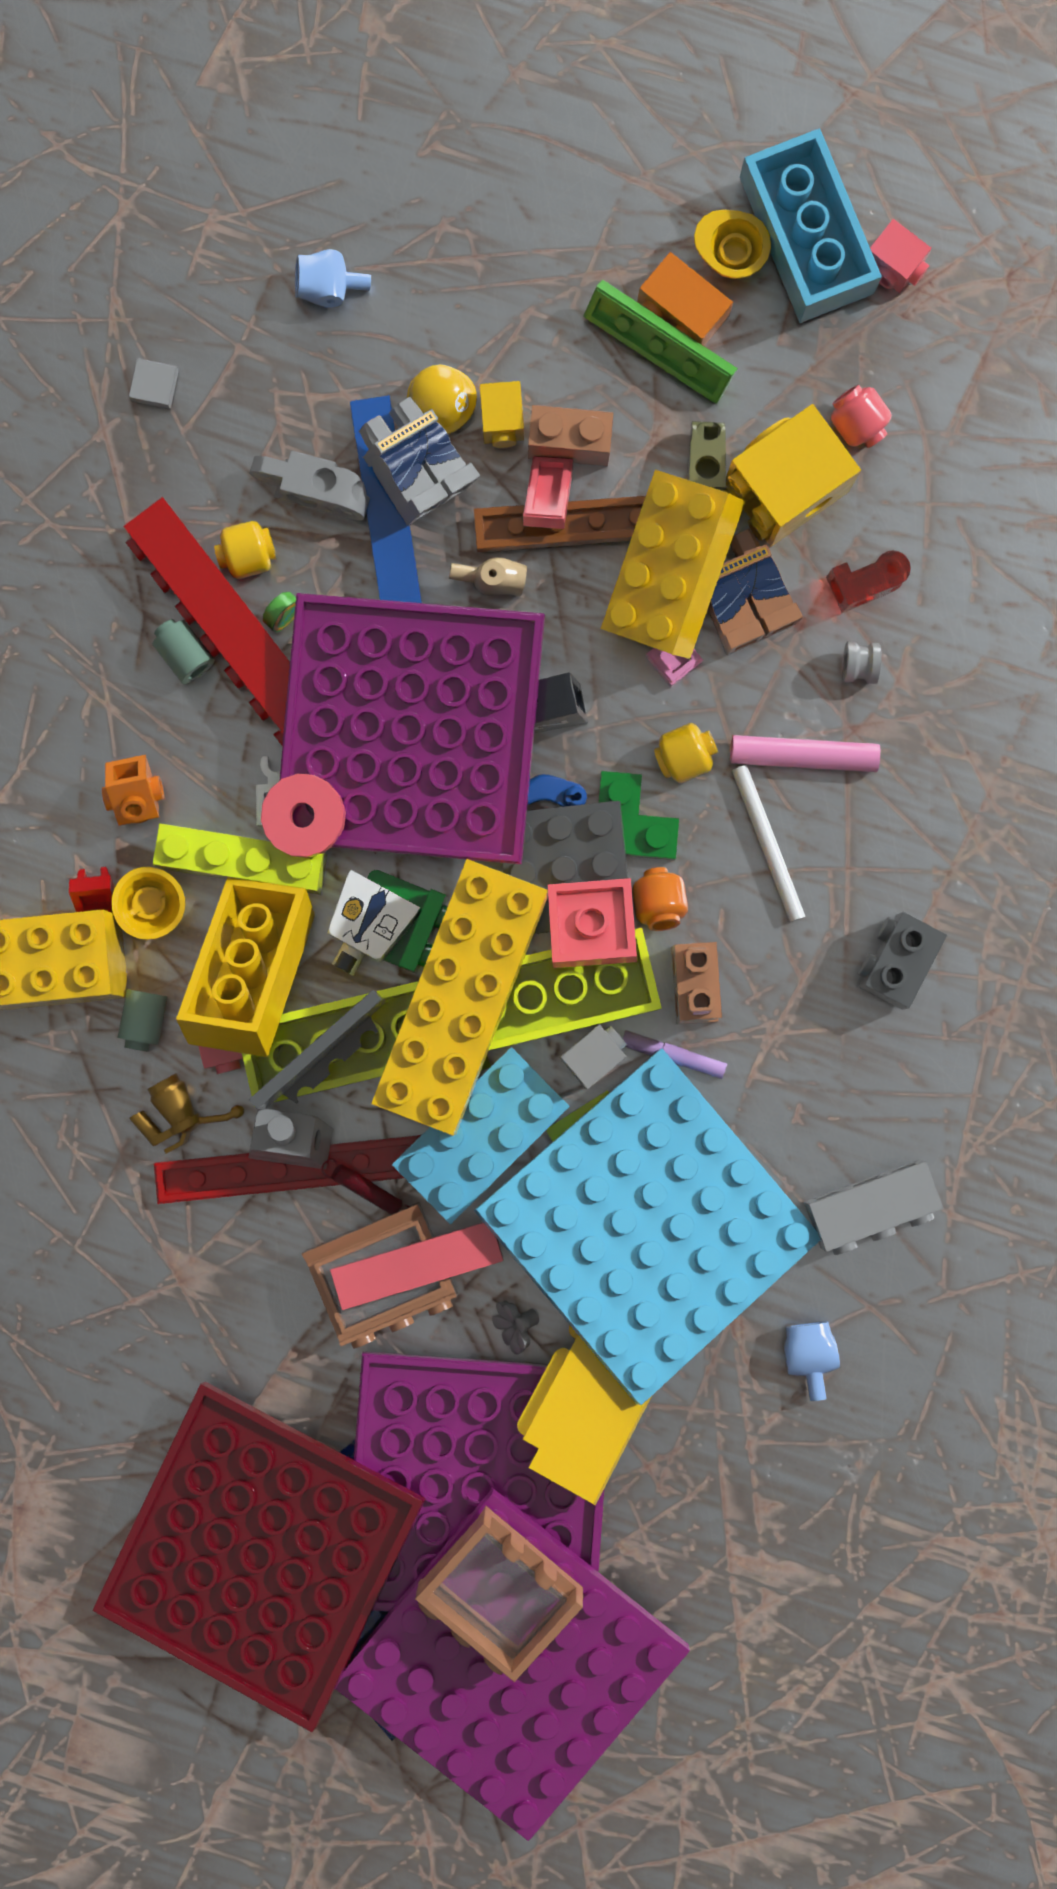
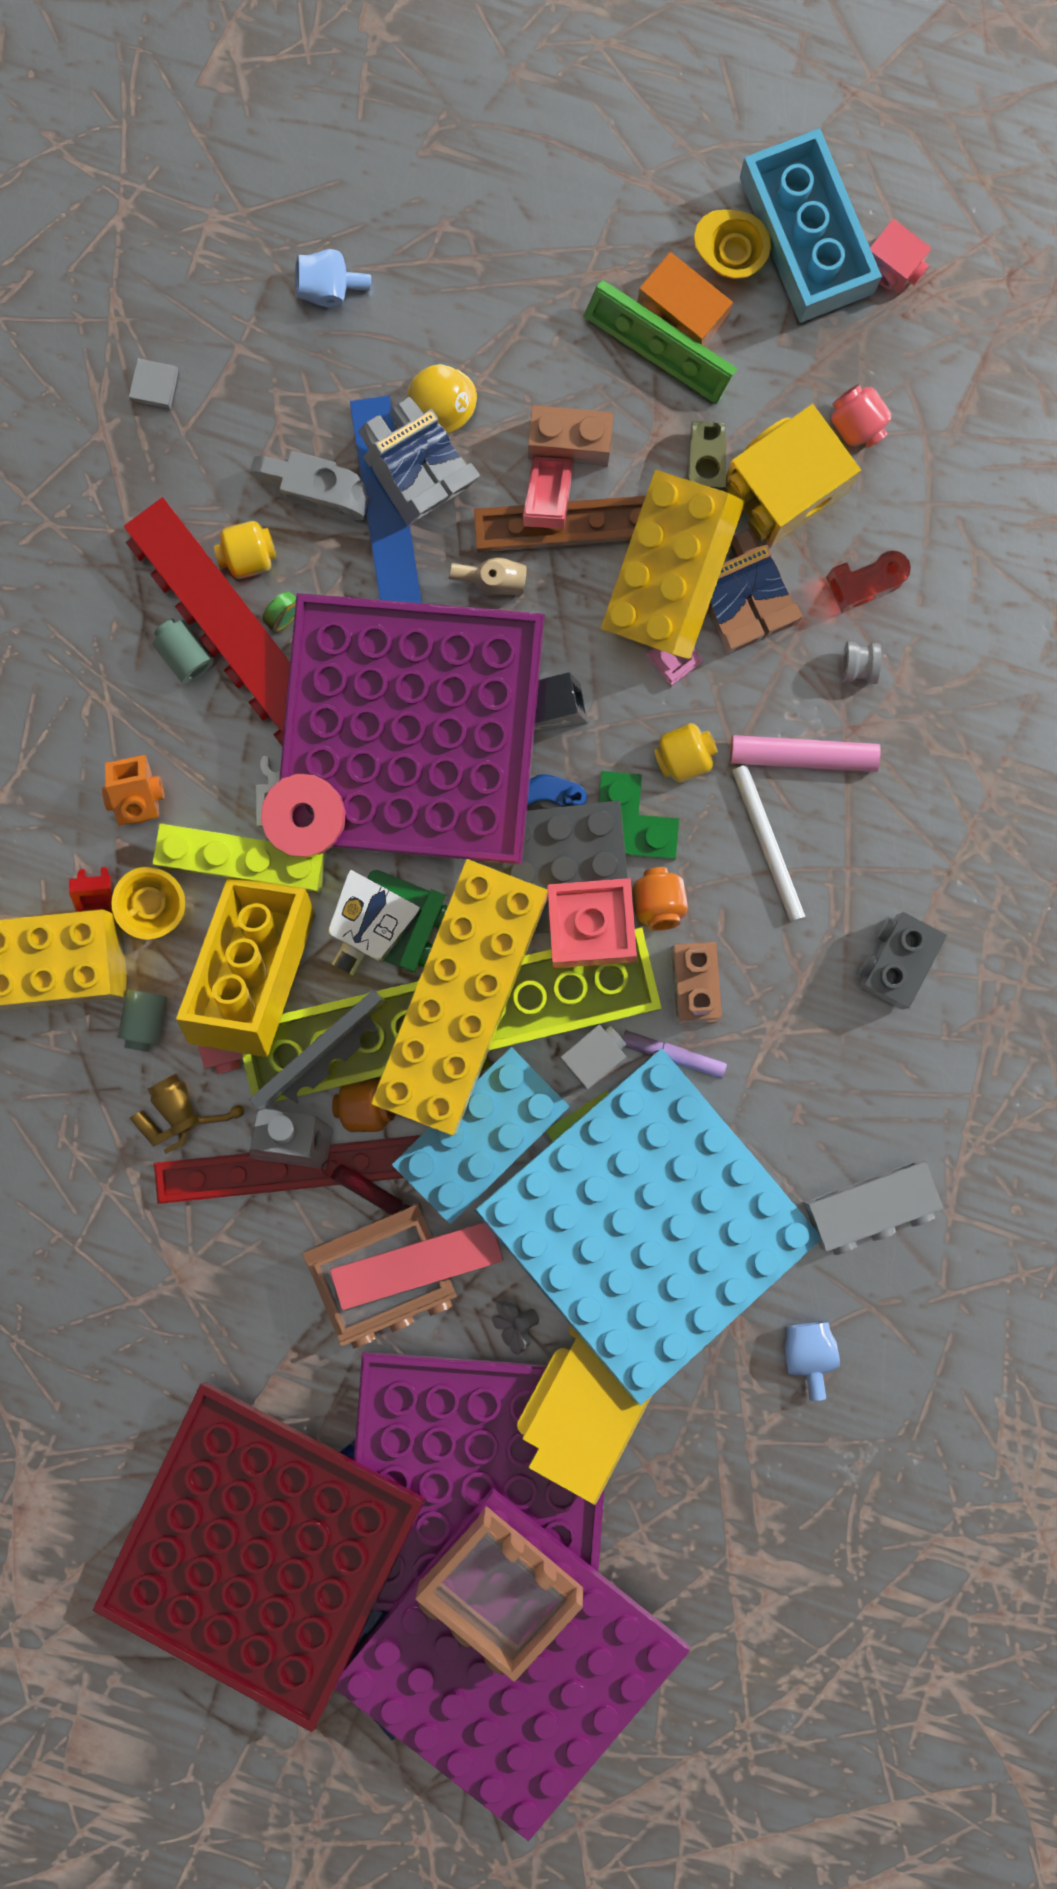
yellow brick [480,381,524,448] -> none
none -> orange head [332,1078,396,1133]

